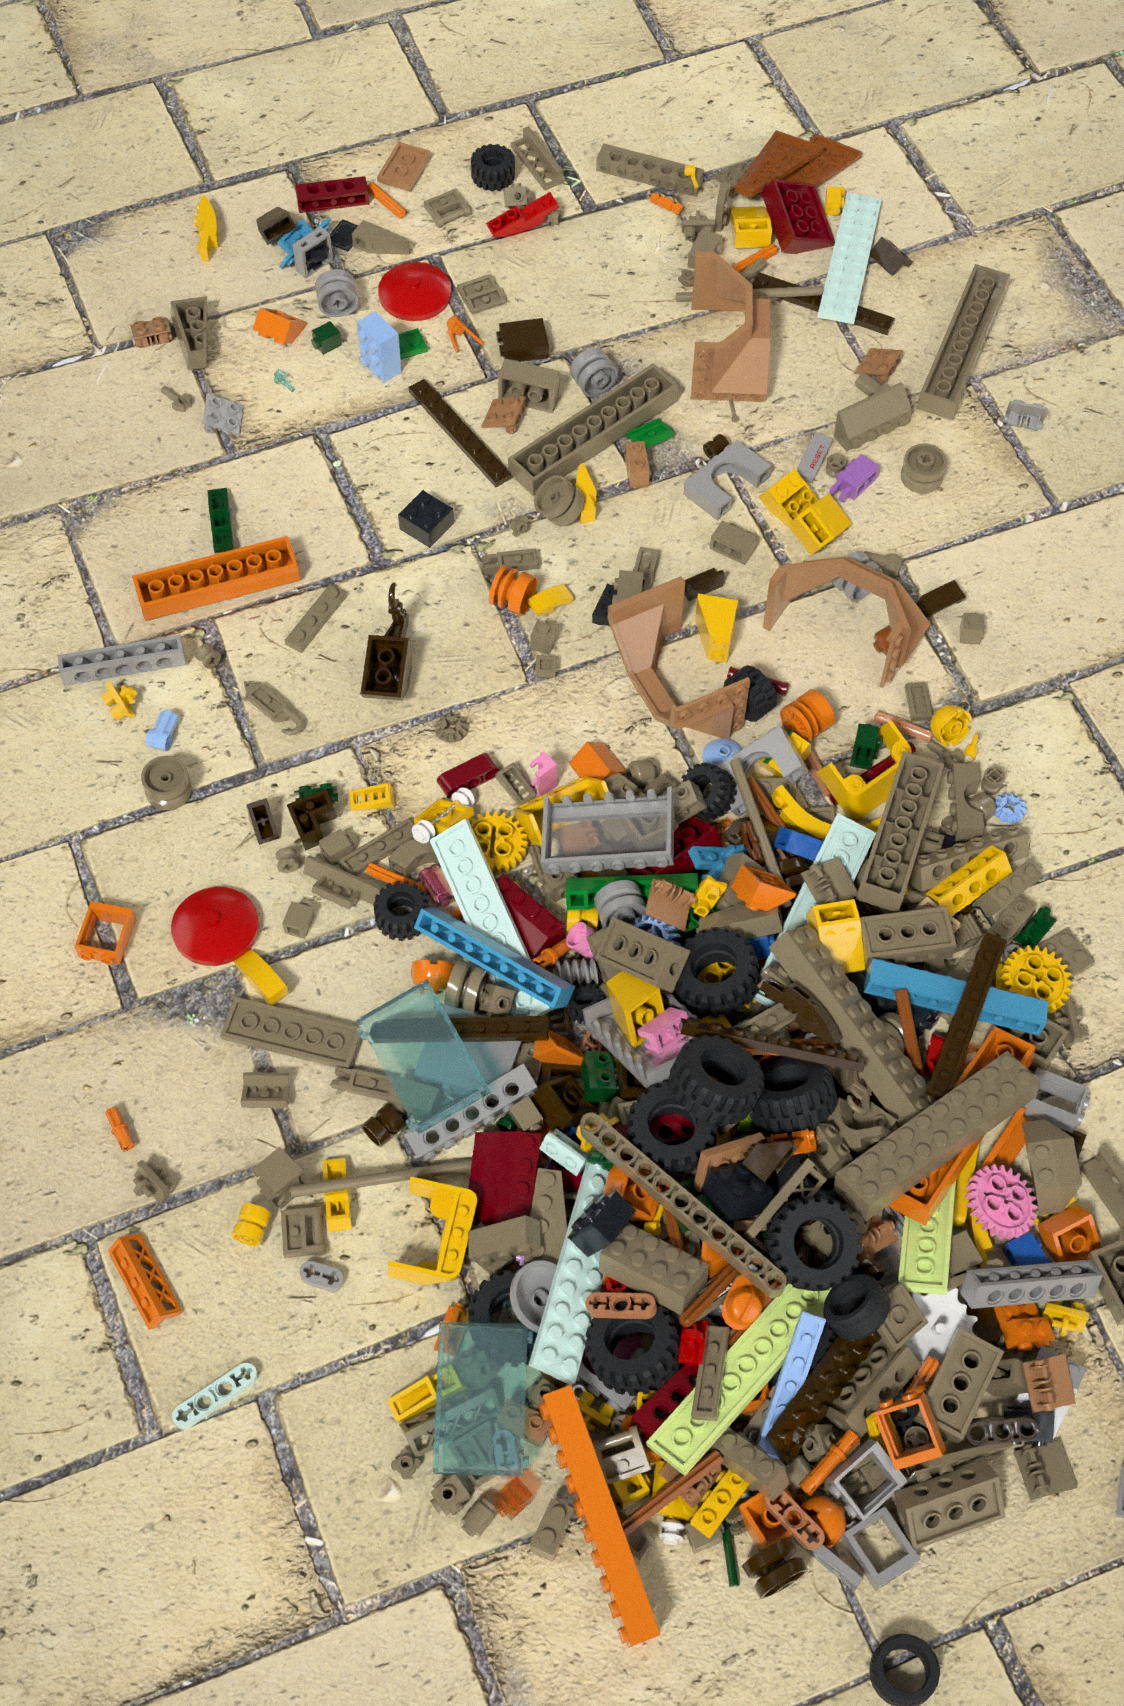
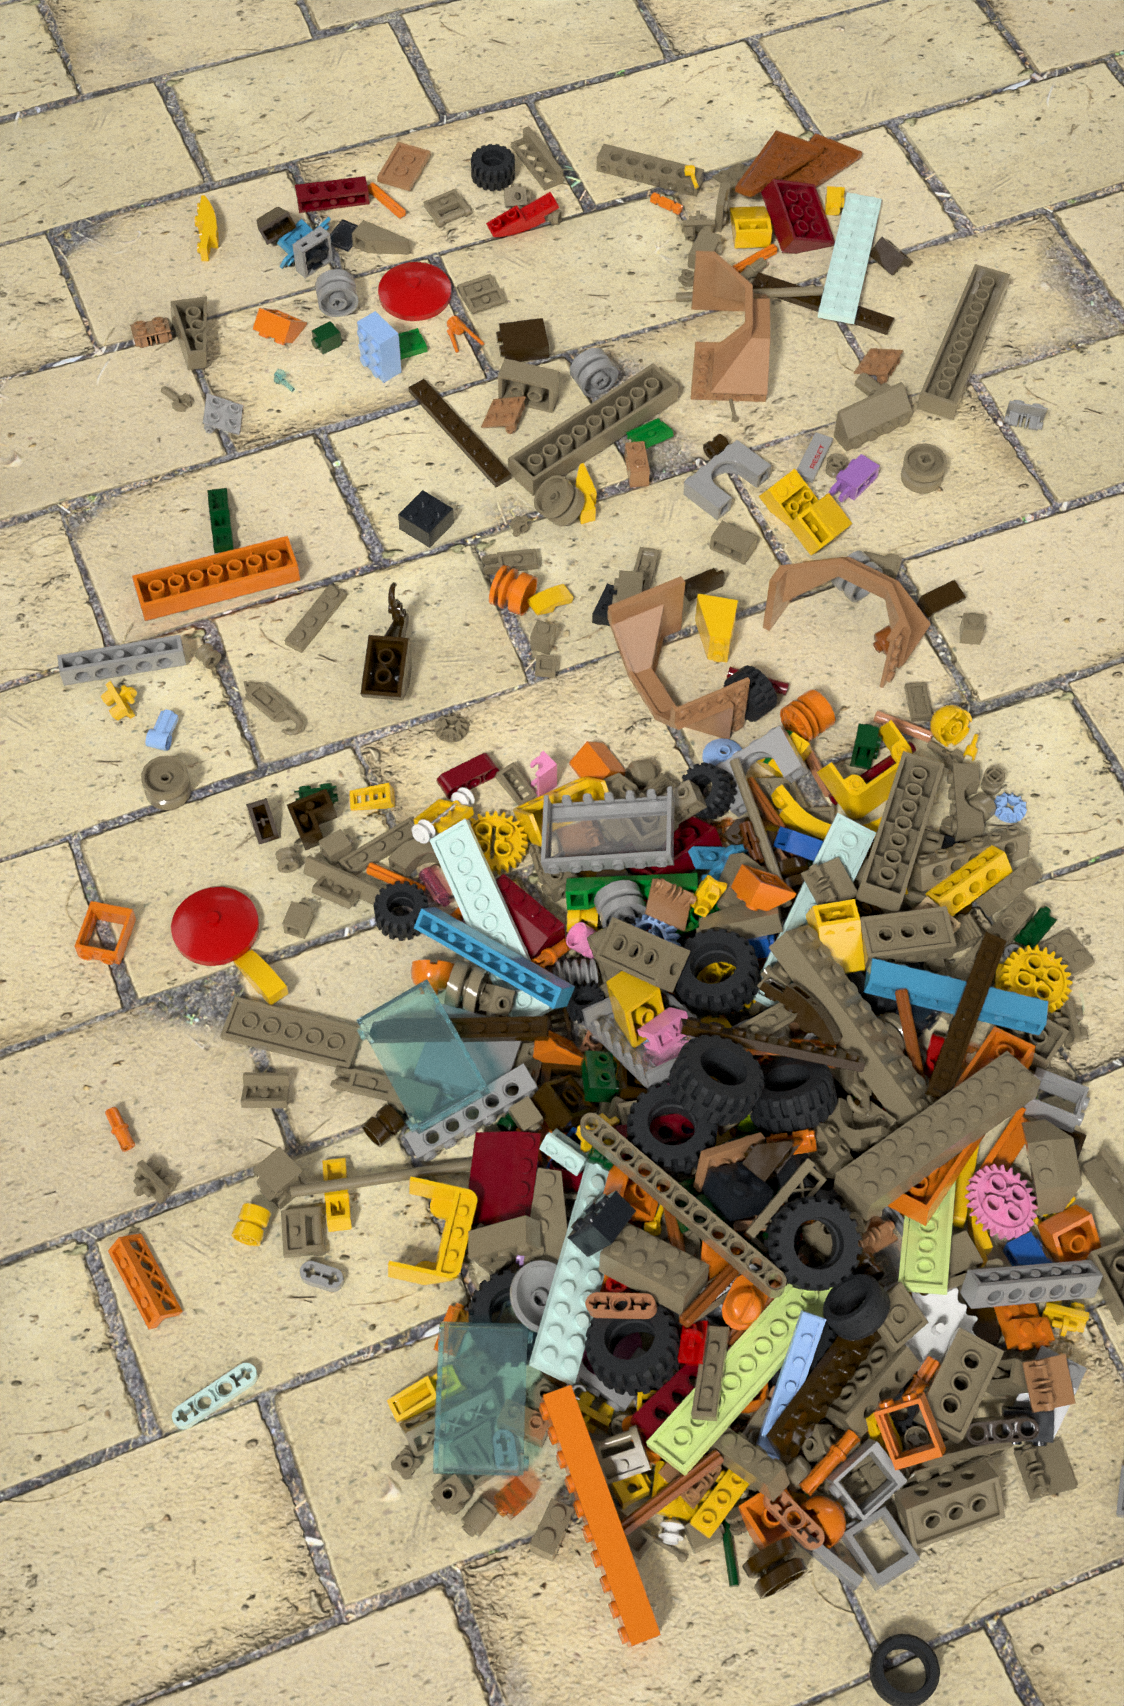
none -> dark tan hinge [644,1528,687,1563]

